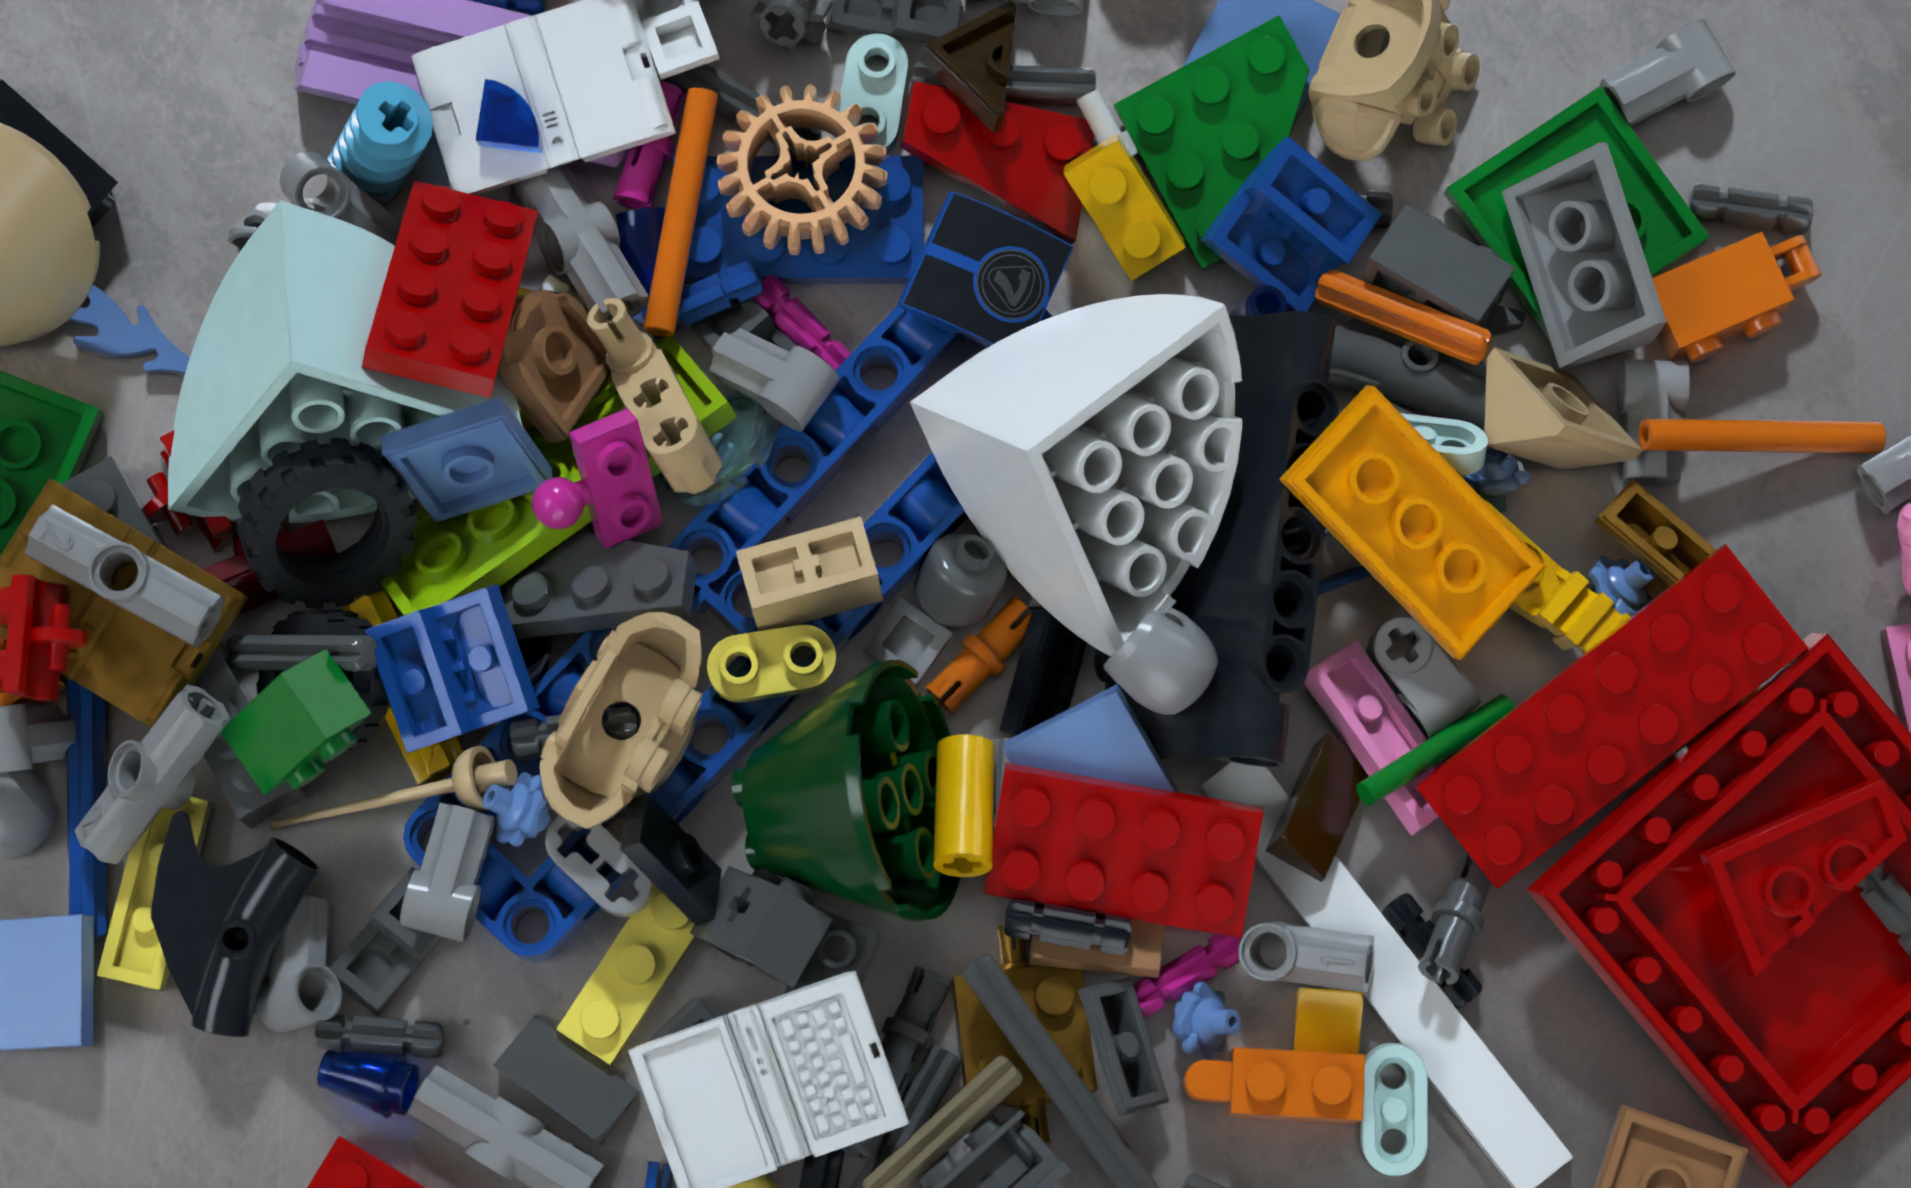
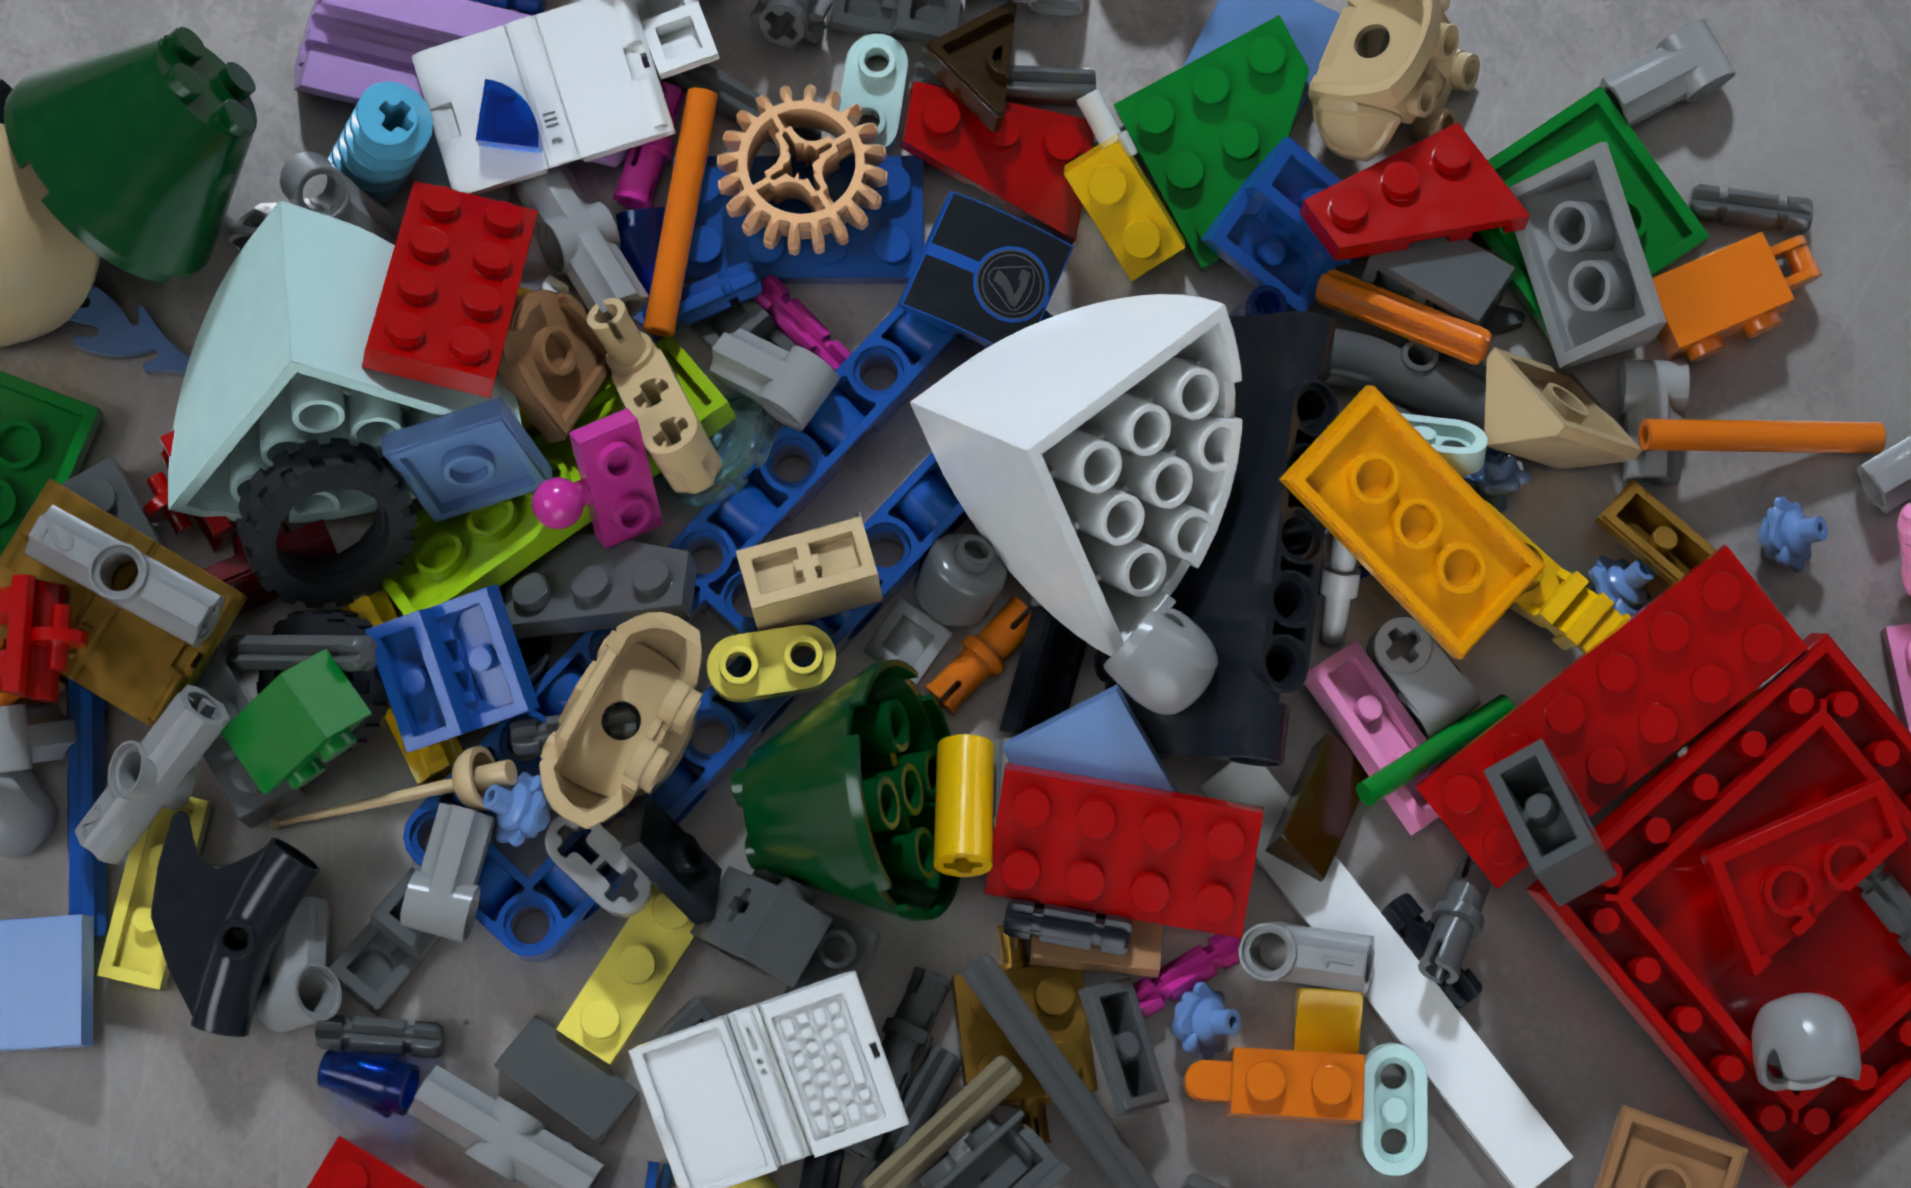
none -> dark green cone [4,26,257,283]
none -> red wing [1299,122,1530,261]
none -> white bar [1320,536,1361,645]
none -> dark grey brick [1483,738,1618,907]
none -> light grey helmet [1752,993,1862,1091]
none -> medium blue plant [1758,496,1828,573]

